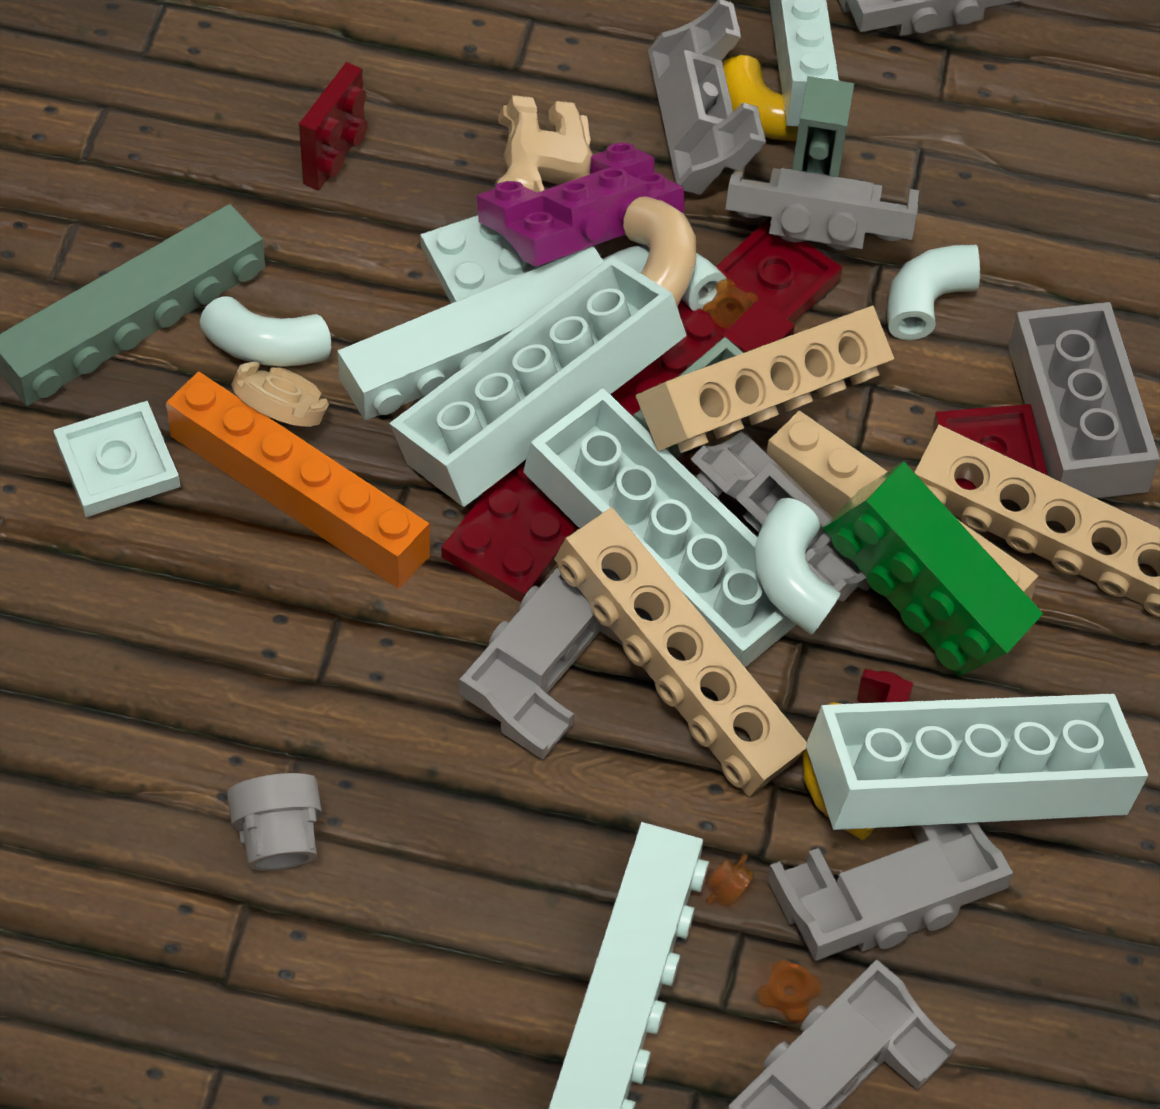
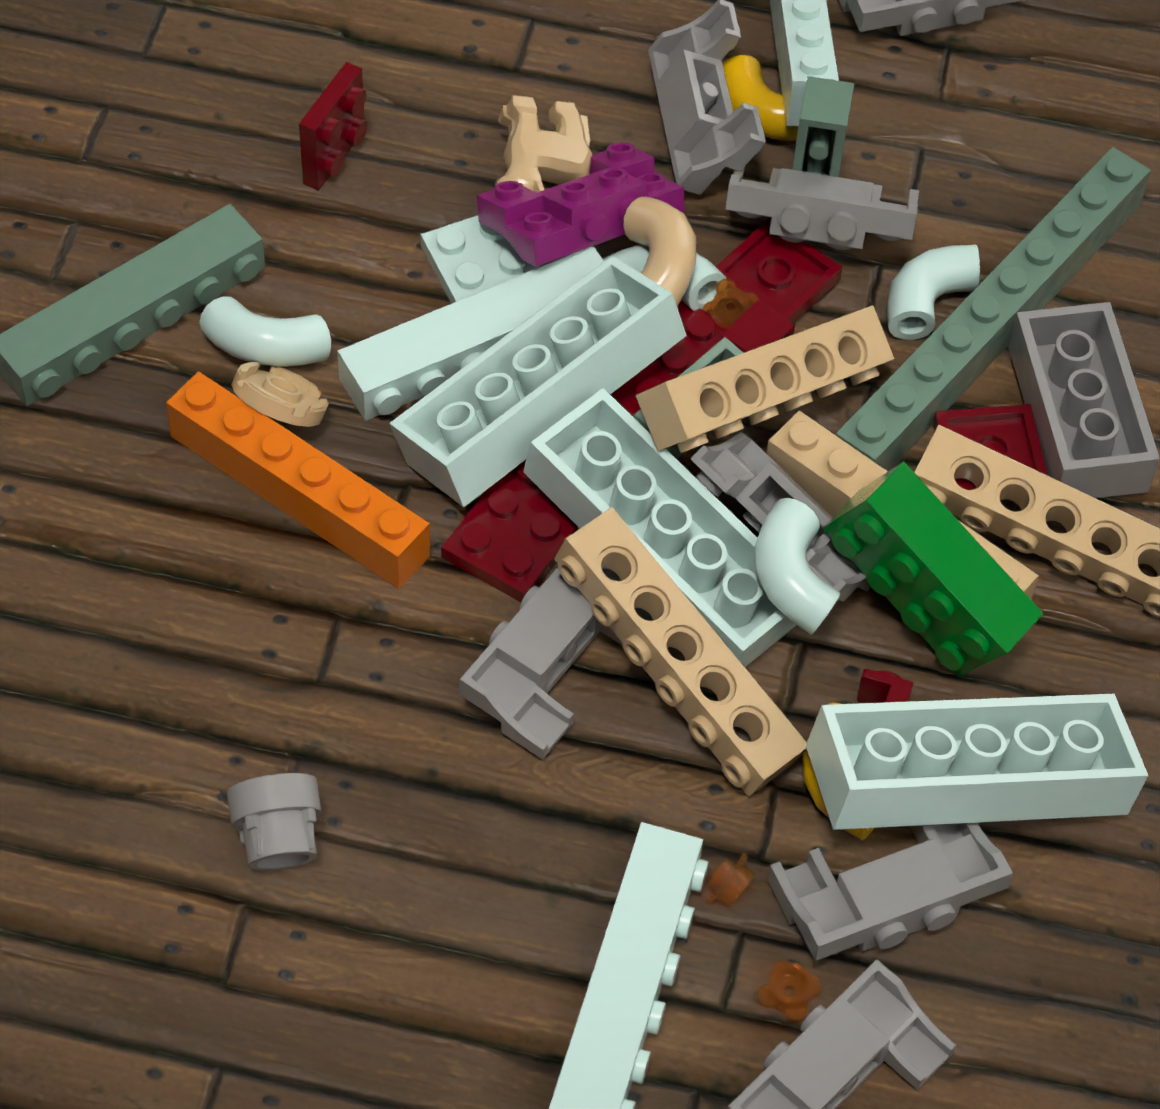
light aqua plate [53,401,180,517] -> none
none -> sand green brick [836,147,1151,471]

